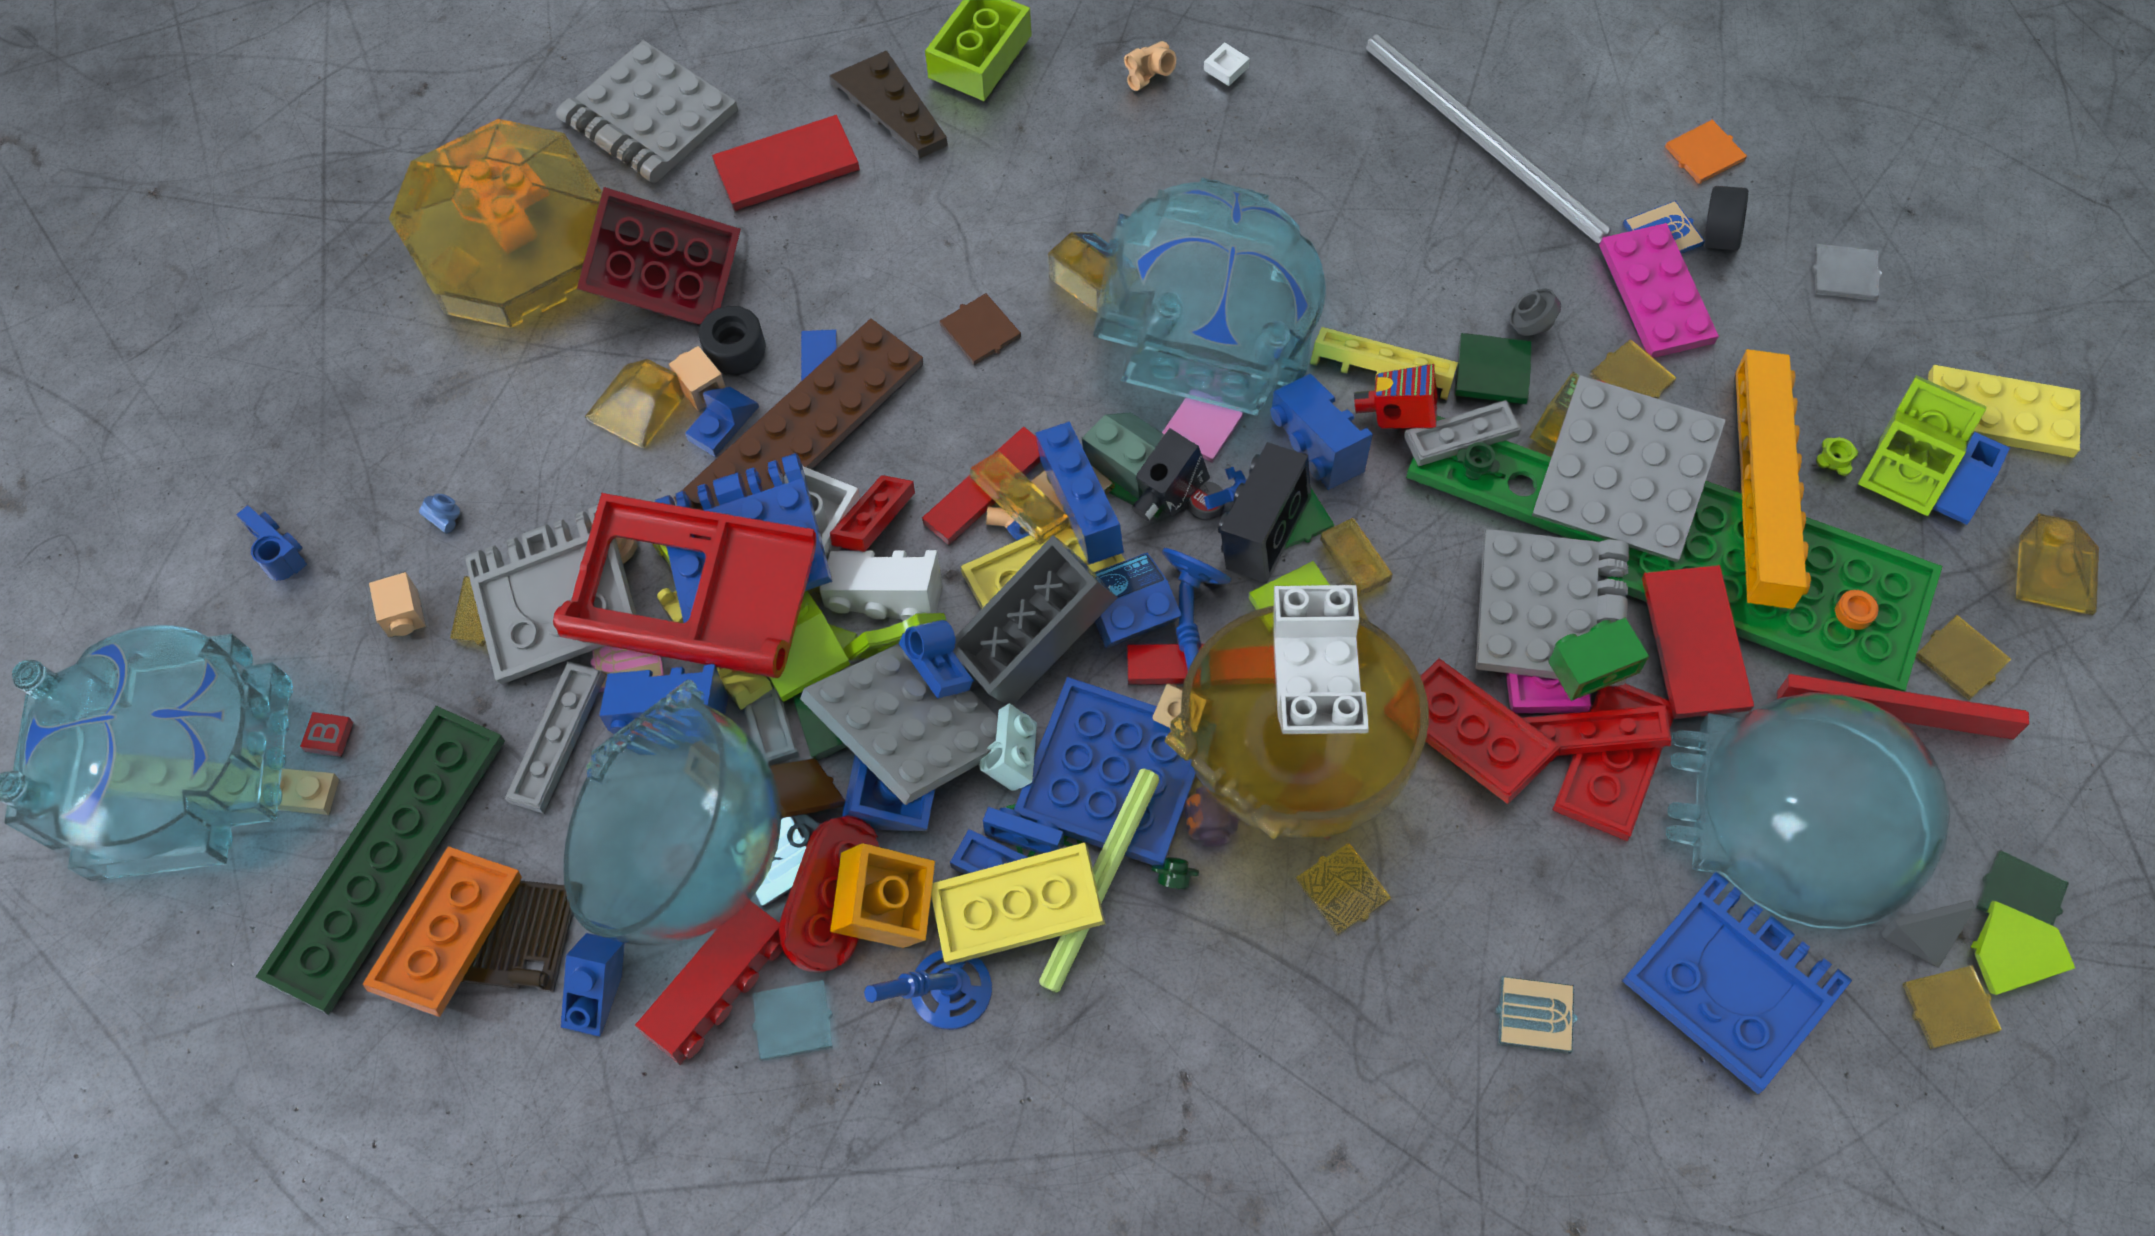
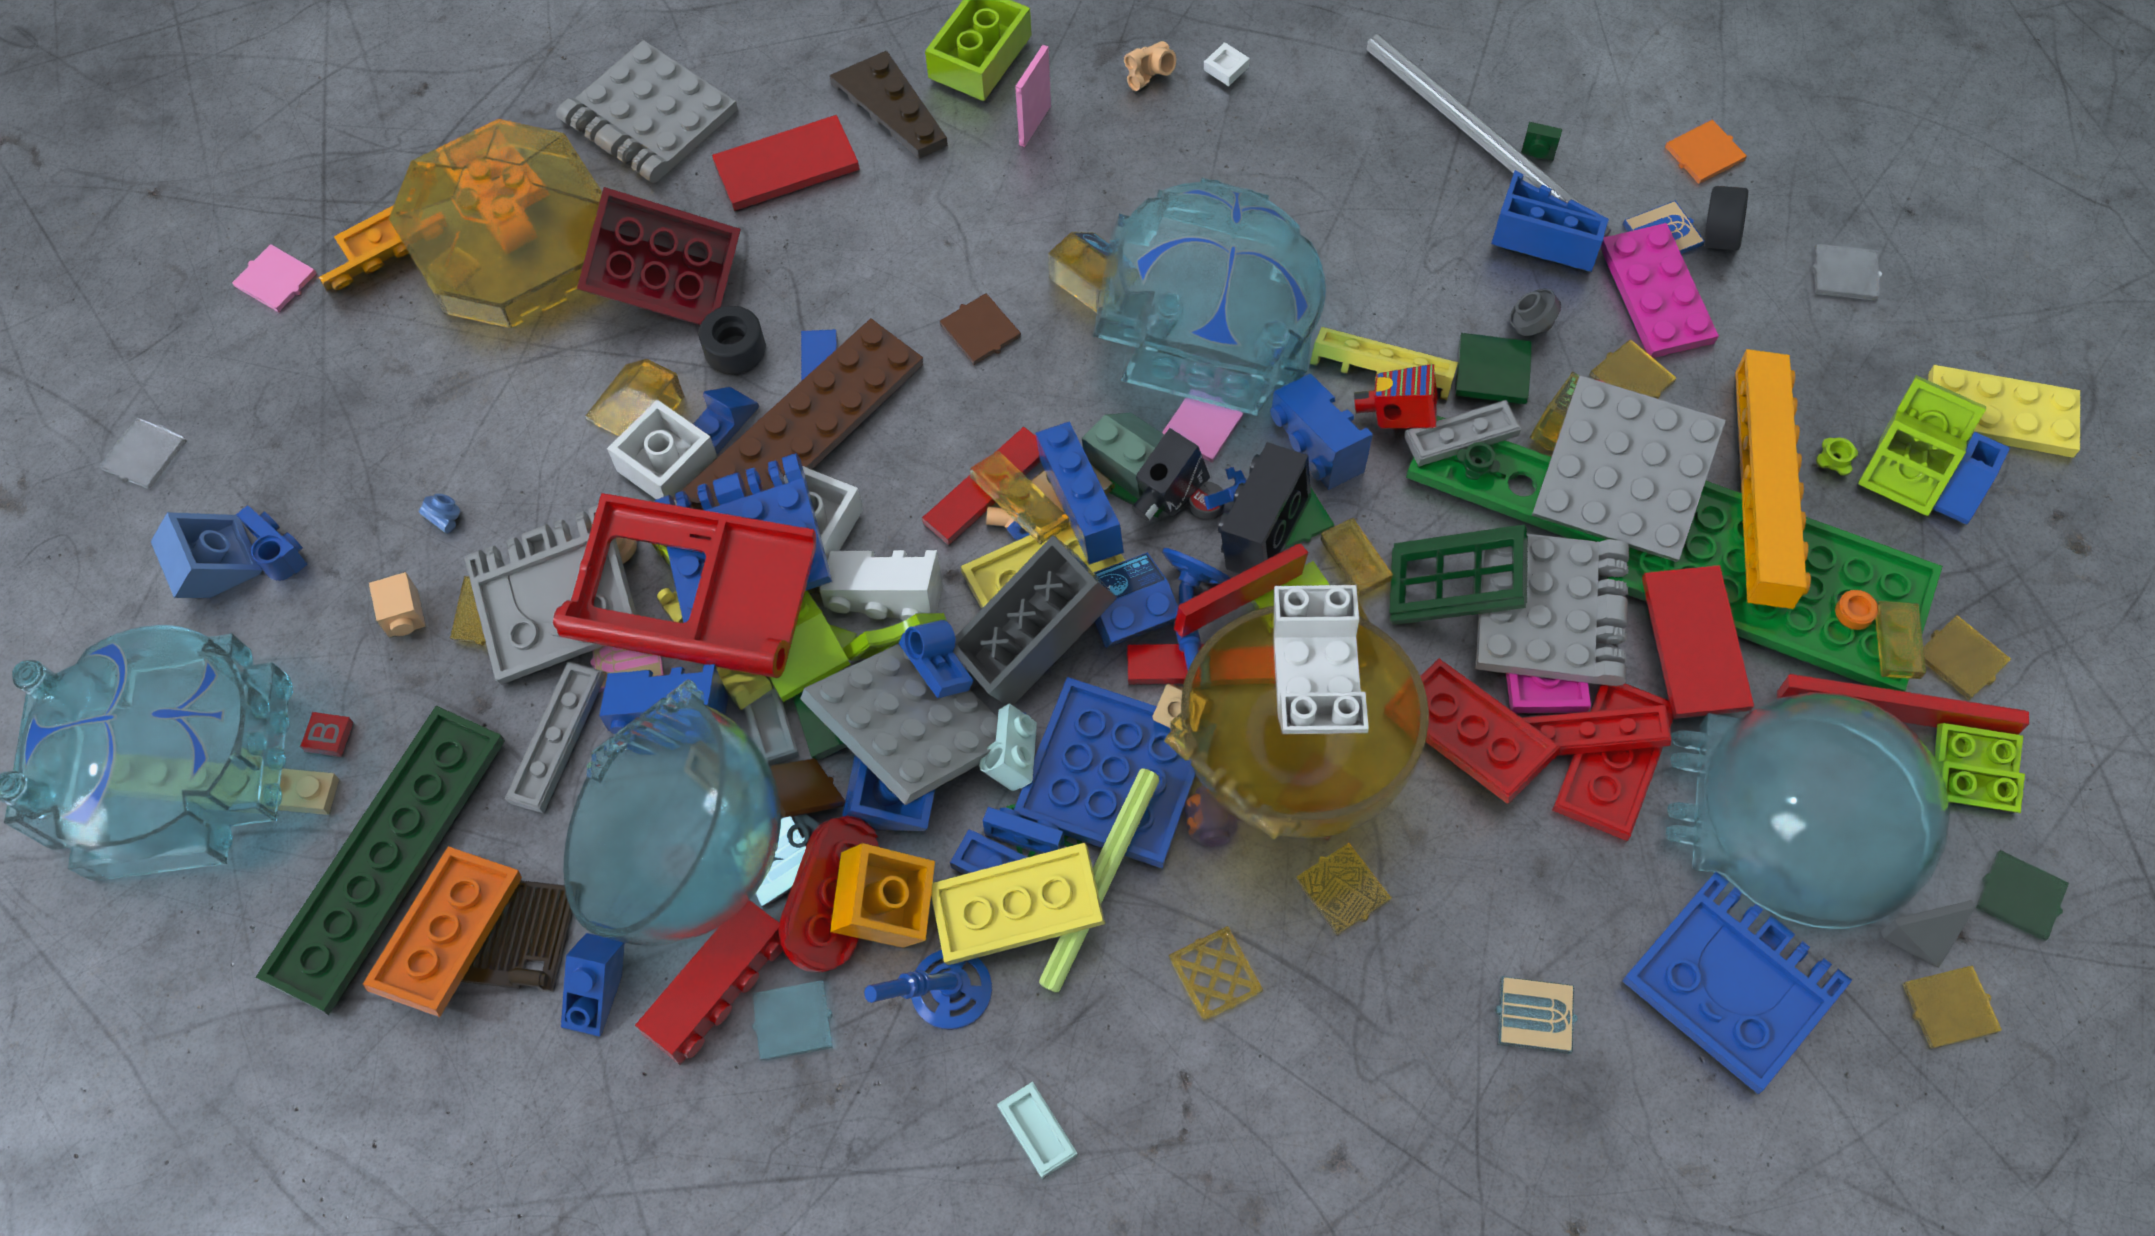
light nougat brick [669,346,726,411] -> none
red plate [830,475,915,552] -> none
dark green plate [1151,857,1199,889] -> none
green brick [1548,617,1649,701] -> none
lime slope [1971,900,2075,995] -> none
clear yellow slope [2016,513,2099,615] -> none
none -> clear piece [99,417,187,490]
none -> medium blue slope [150,512,262,598]
none -> bright pink piece [232,244,317,312]
none -> light orange bracket [319,205,448,291]
none -> white brick [607,400,718,499]
none -> light aqua tile [997,1082,1078,1179]
none -> bright pink piece [1015,45,1051,147]
none -> clear yellow window [1169,926,1263,1021]
none -> red tile [1174,543,1309,638]
none -> dark green piece [1389,524,1528,625]
none -> blue wedge [1491,170,1609,272]
none -> dark green plate [1521,121,1562,161]
none -> clear yellow plate [1875,601,1926,679]
none -> lime slope [1935,723,2025,813]

